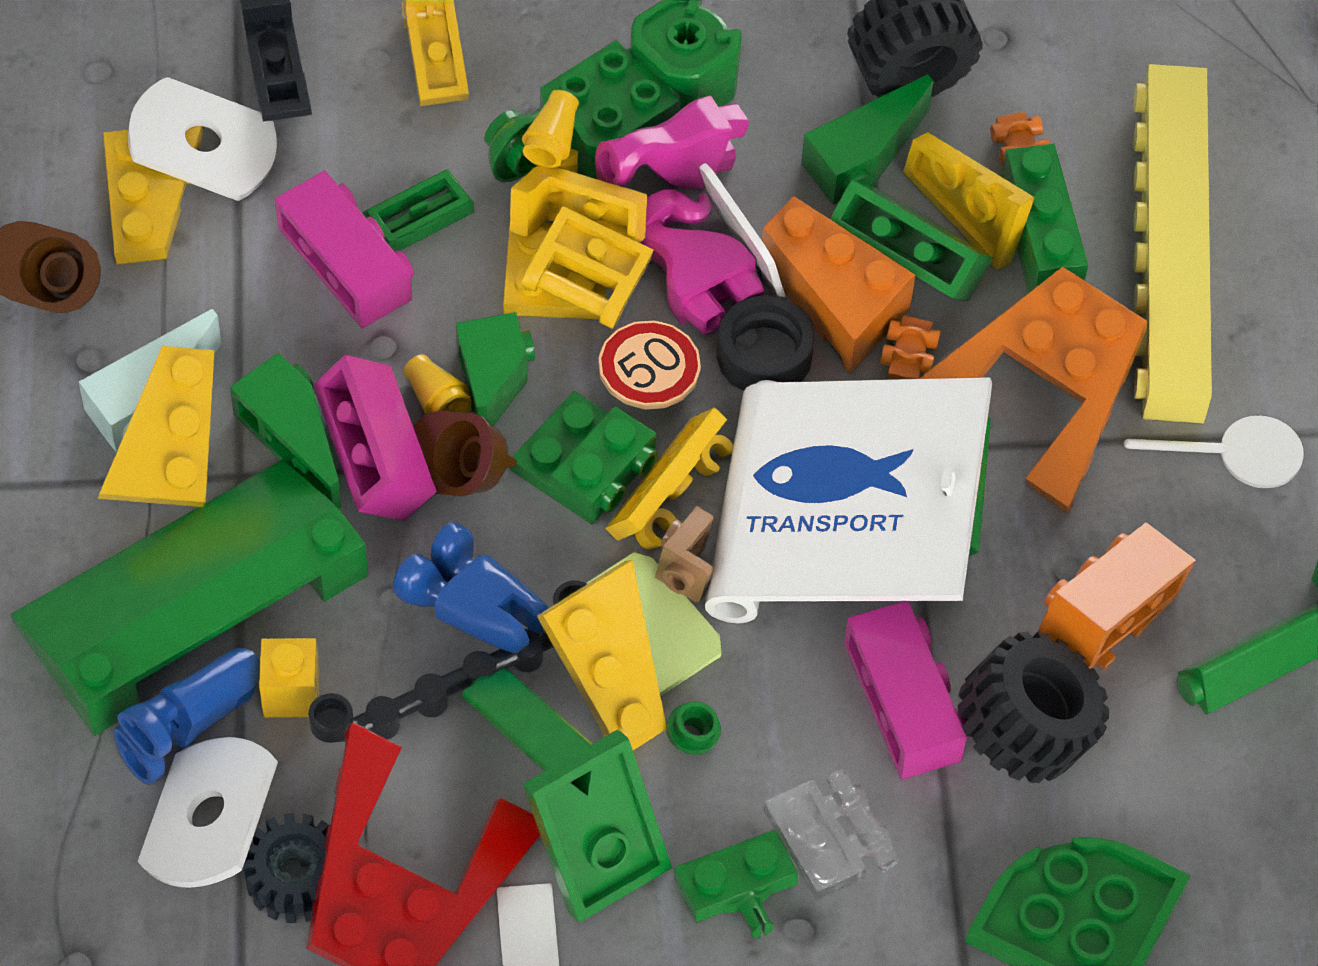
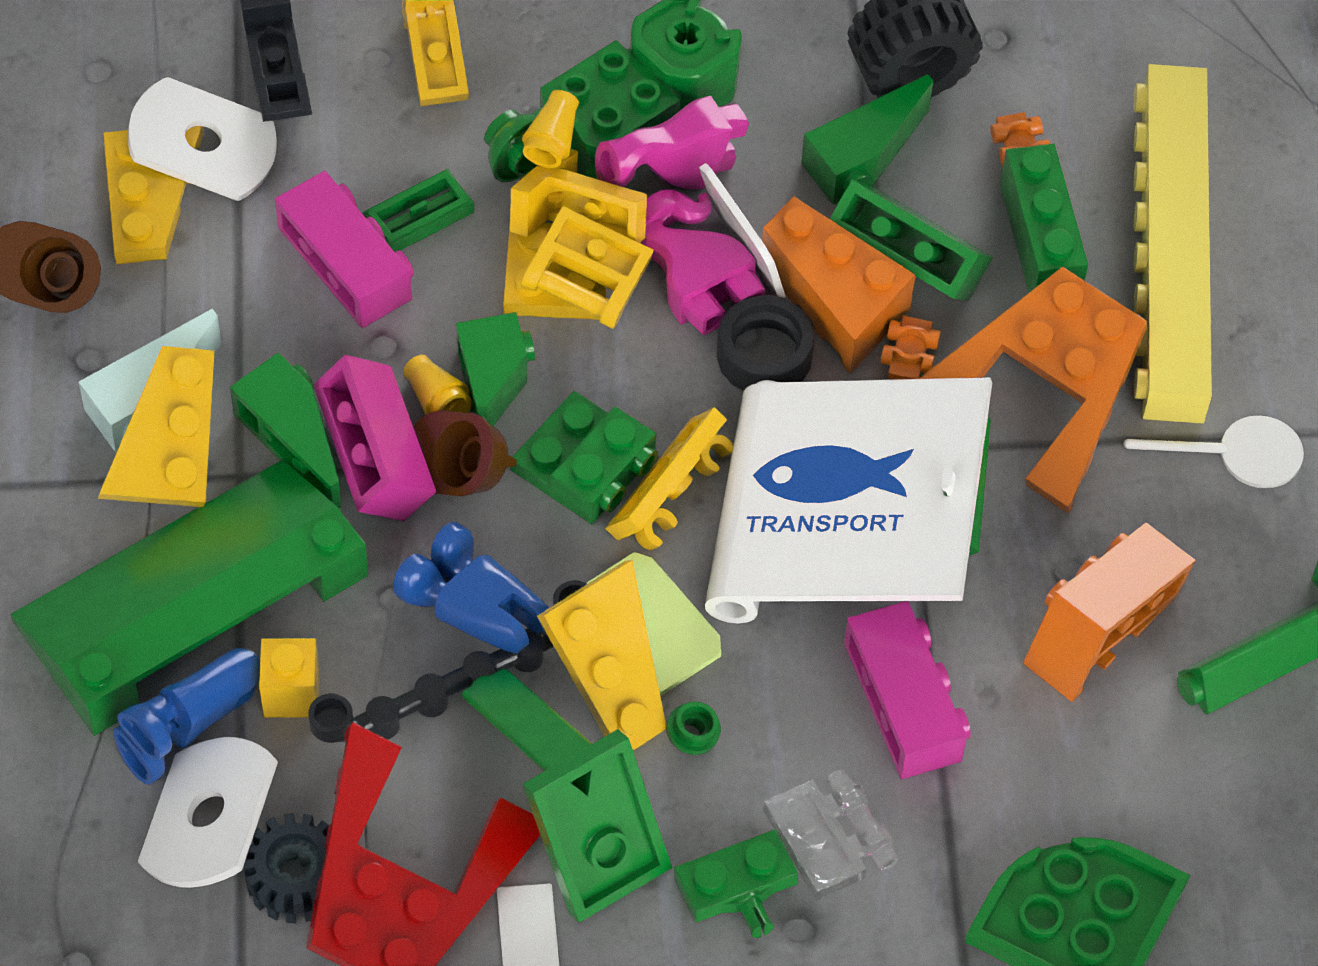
piece [598,320,701,410] -> none
medium nougat bracket [655,506,714,603] -> none
yellow wing [903,132,1035,270] -> none
black tyre [958,631,1109,783] -> none

